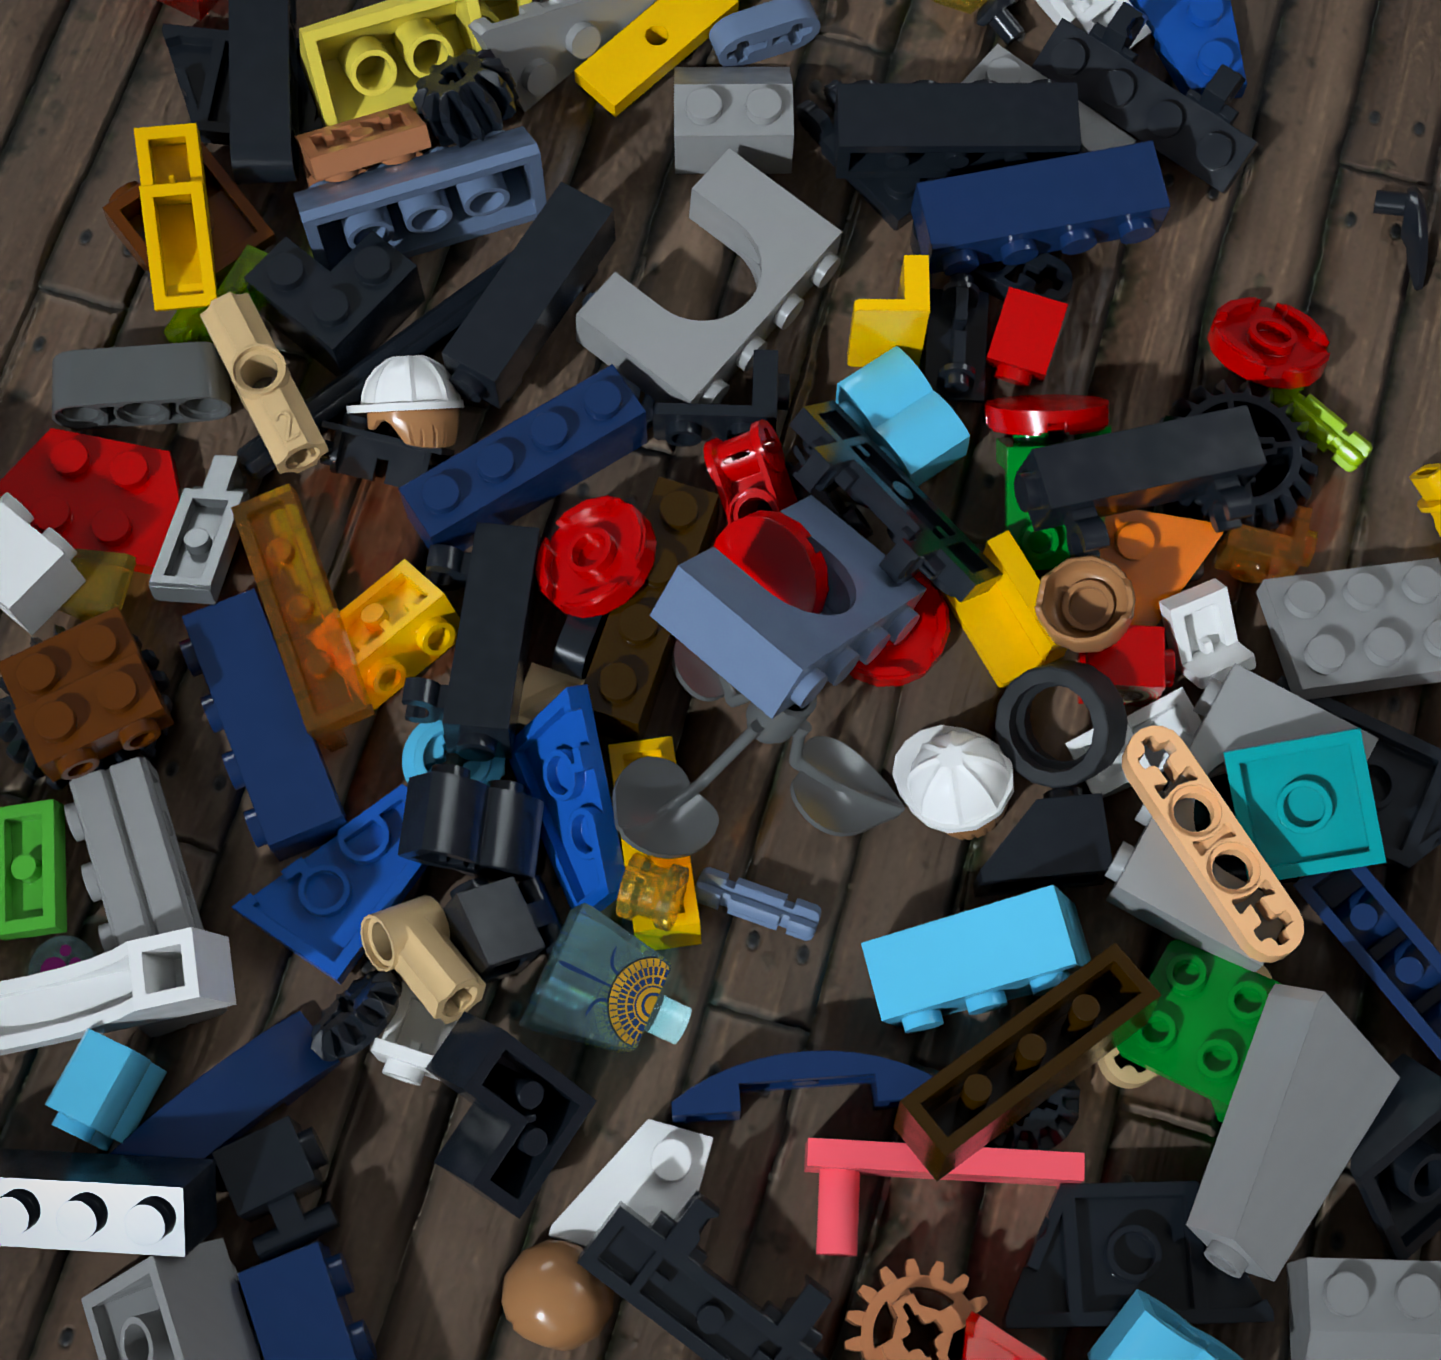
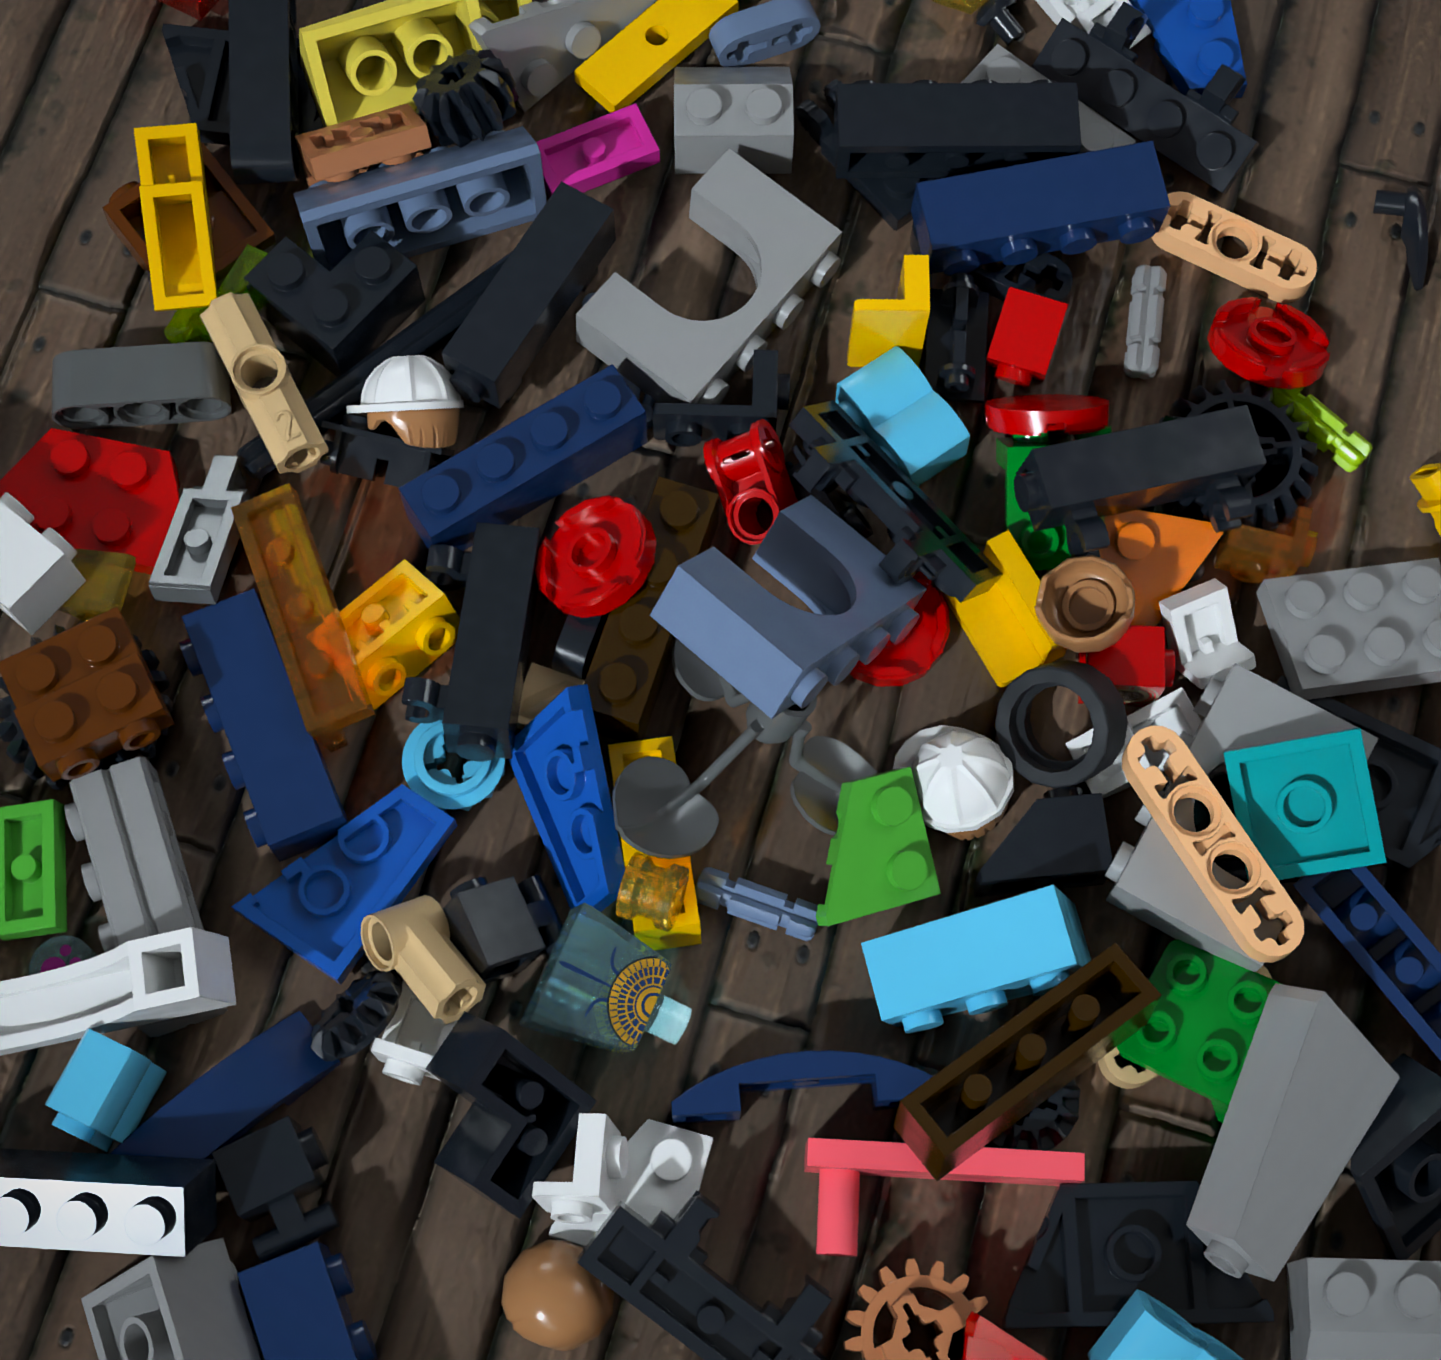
black brick [398,764,545,882] -> none
red tile [714,510,829,614] -> none
none -> white bracket [532,1113,629,1224]
none -> dark pink plate [536,103,660,198]
none -> bright green wing [816,767,941,926]
none -> light grey axle [1123,264,1167,380]
none -> light nougat beam [1151,191,1317,303]

